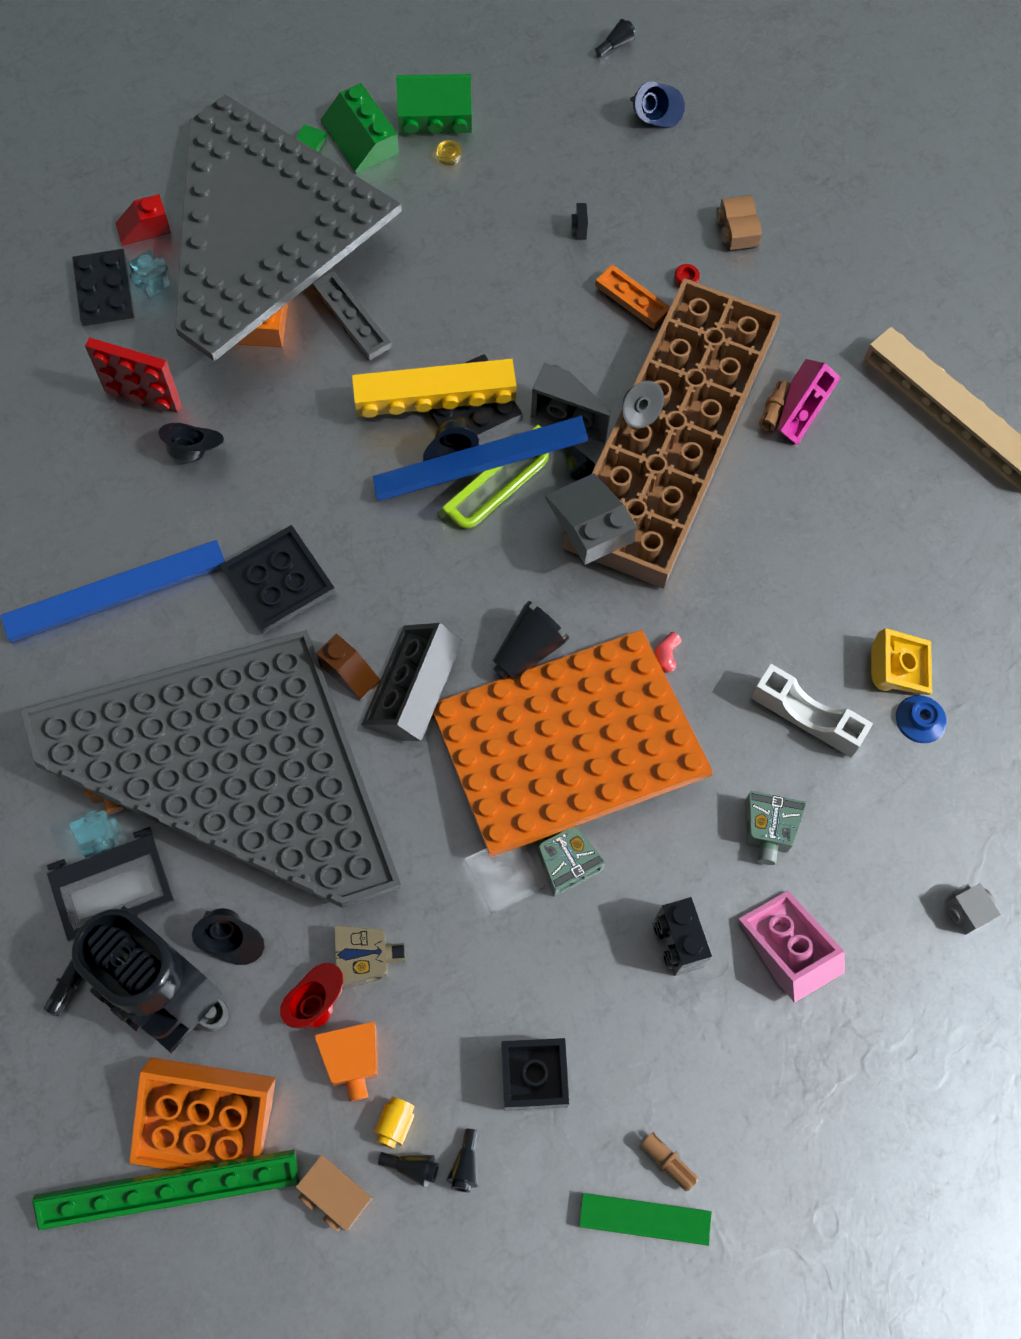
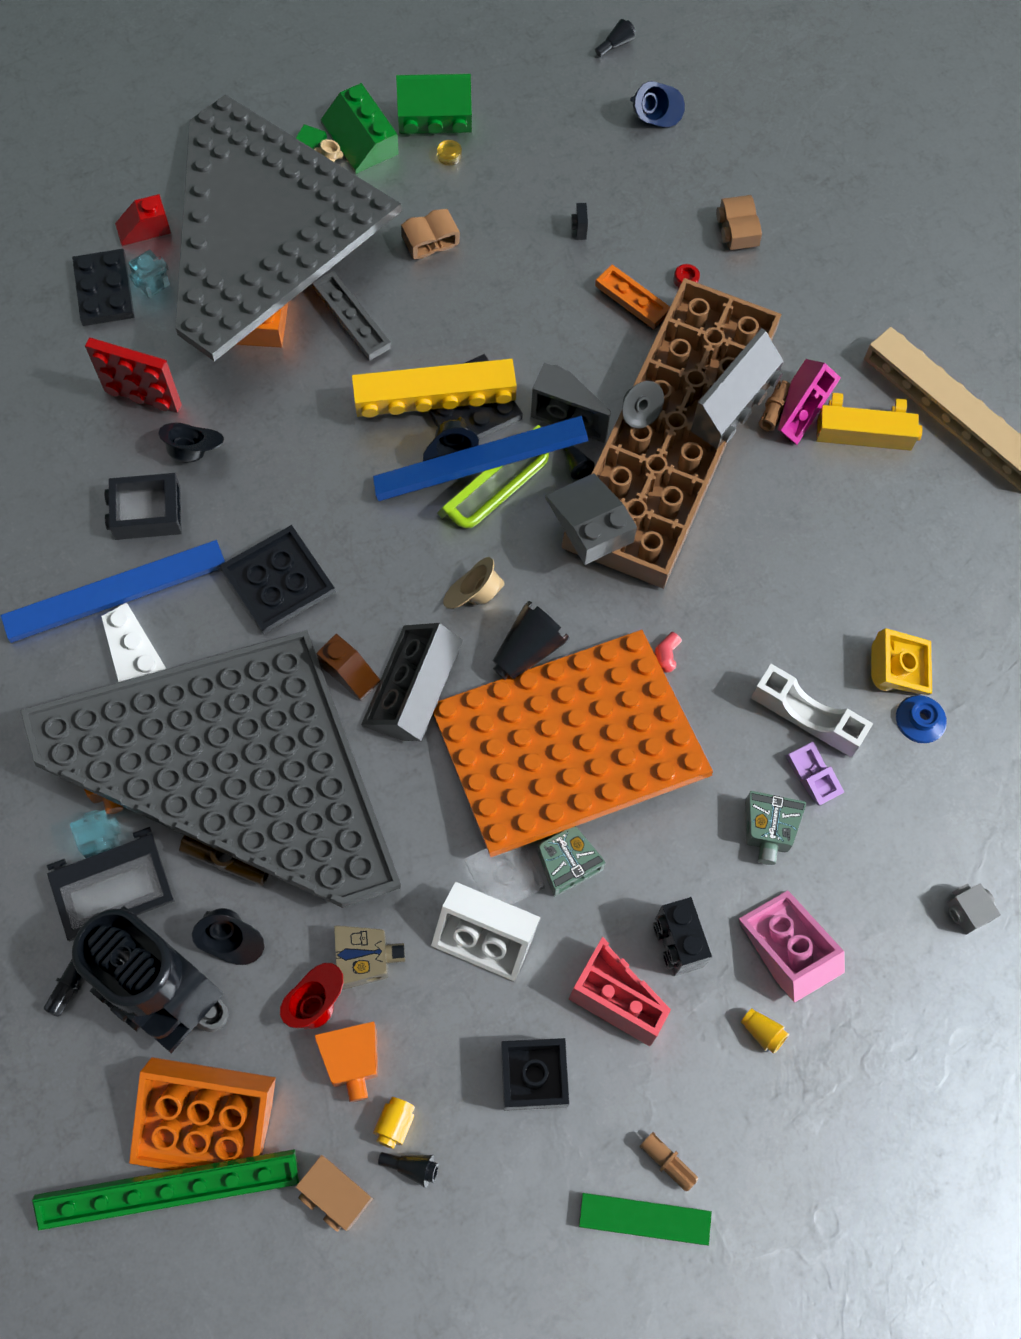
black cone [446,1129,478,1193] -> none
none -> white wing [101,603,166,682]
none -> black window [104,473,182,540]
none -> dark brown piece [179,835,270,886]
none -> tan plate [314,139,343,162]
none -> medium nougat brick [401,209,460,259]
none -> white slope [431,882,540,982]
none -> tan piece [443,557,505,609]
none -> coral wedge [569,936,671,1047]
none -> slope [691,328,783,449]
none -> yellow cone [741,1008,789,1054]
none -> lavender slope [785,742,844,806]
none -> yellow brick [816,393,922,451]

